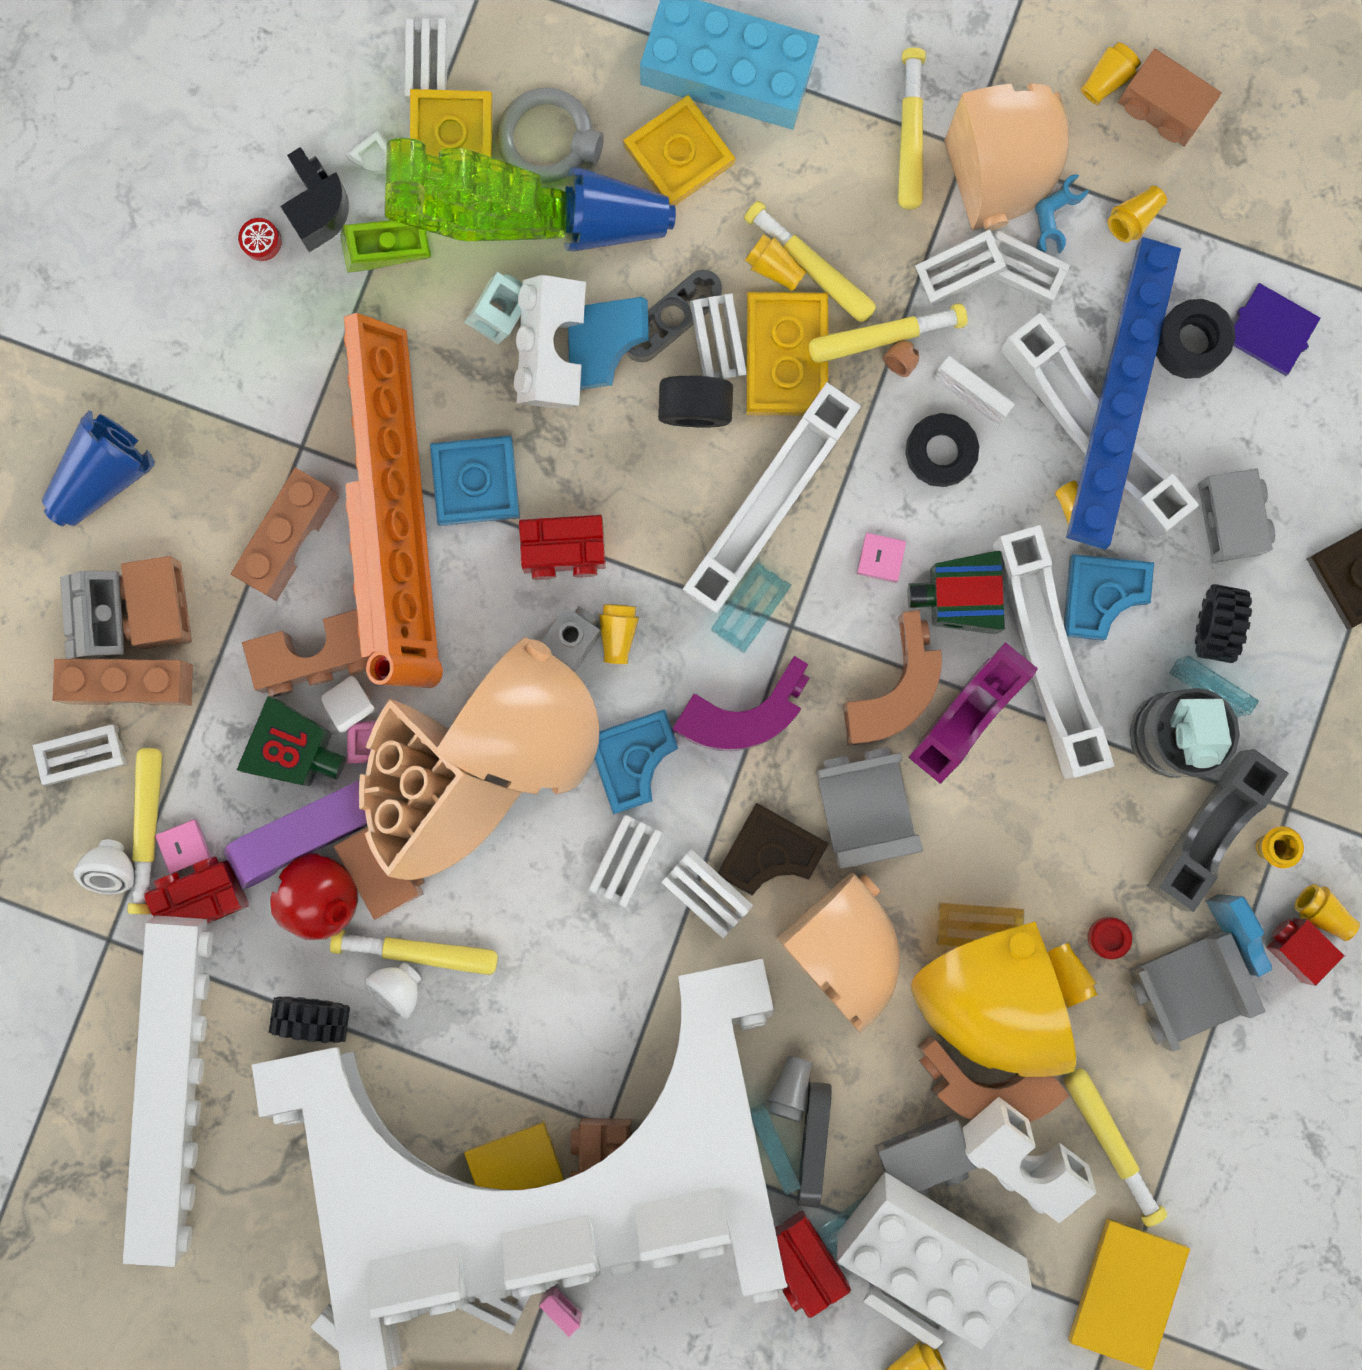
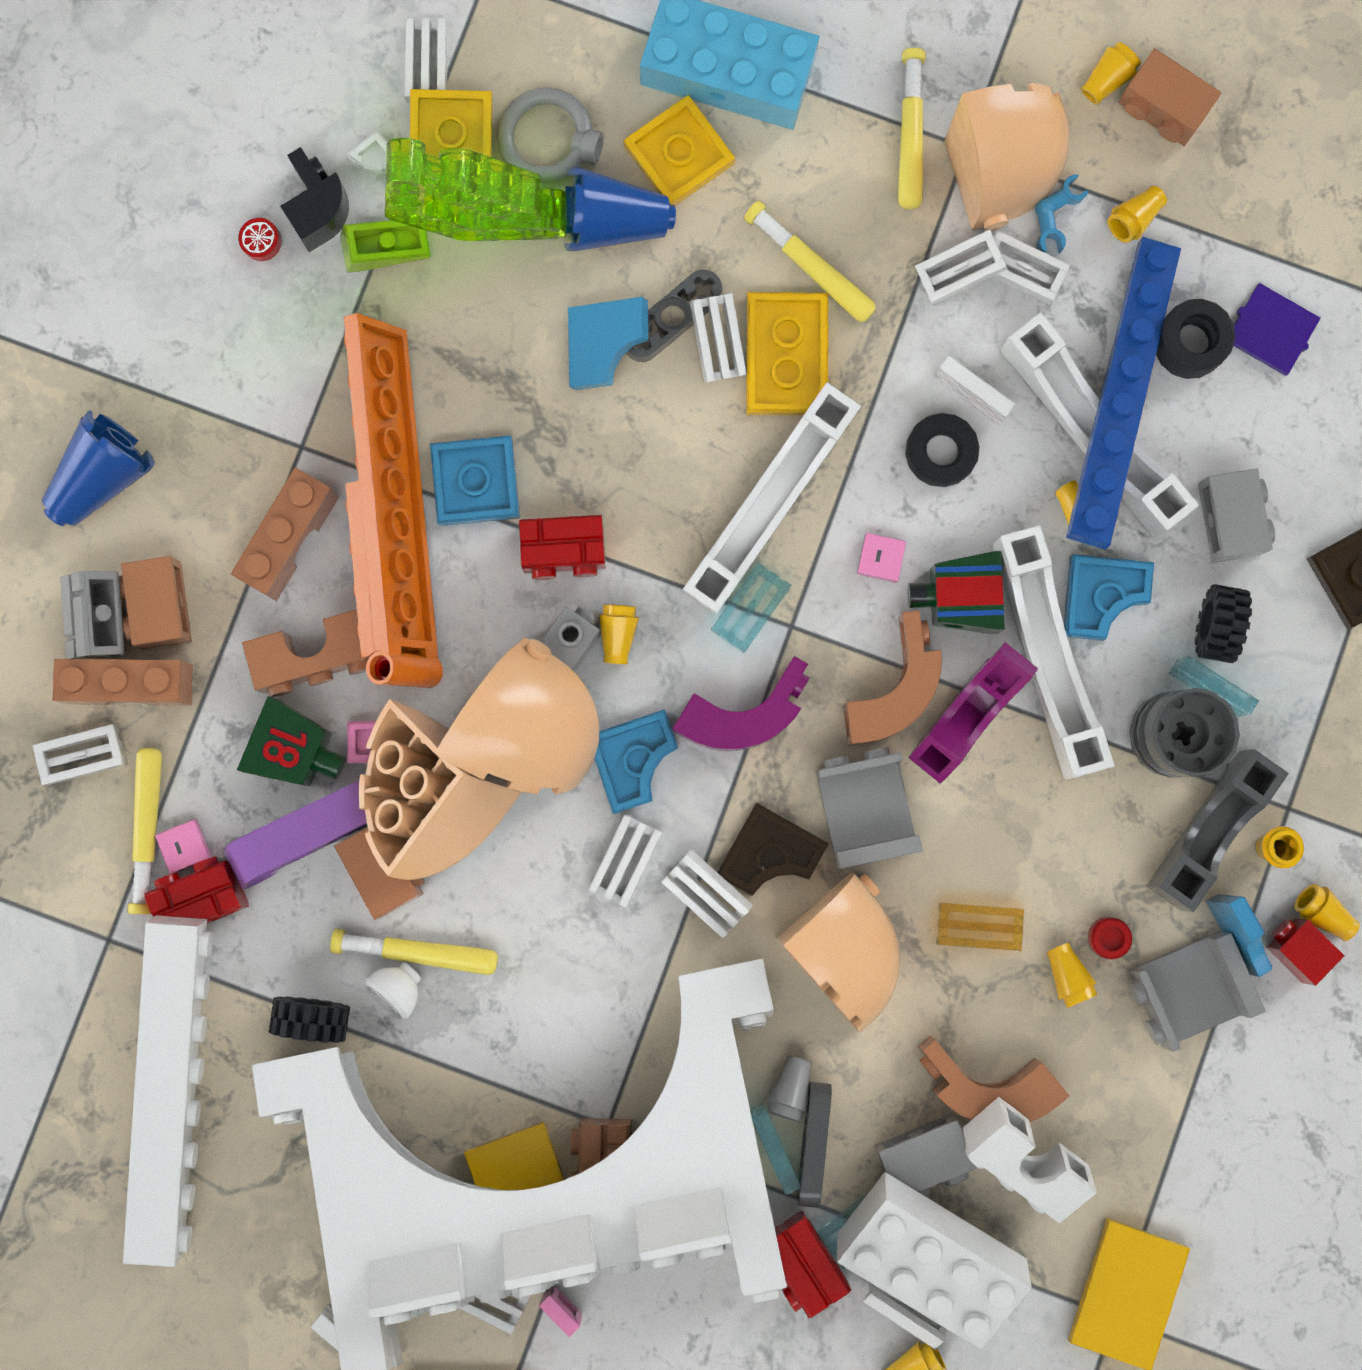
white brick [73,839,134,894] -> none
red cylinder [270,853,358,940] -> none
white slope [321,675,375,732] -> none
light aqua brick [464,272,523,345] -> none
white arch [514,275,586,409] -> none
black tyre [658,376,733,428] -> none
yellow cone [744,234,807,291] -> none
light yellow piece [809,303,968,363] -> none
nougat hinge [883,340,919,377] -> none
yellow brick [911,921,1076,1077] -> none
light yellow piece [1064,1068,1167,1227] -> none
light aqua brick [1170,699,1232,768] -> none

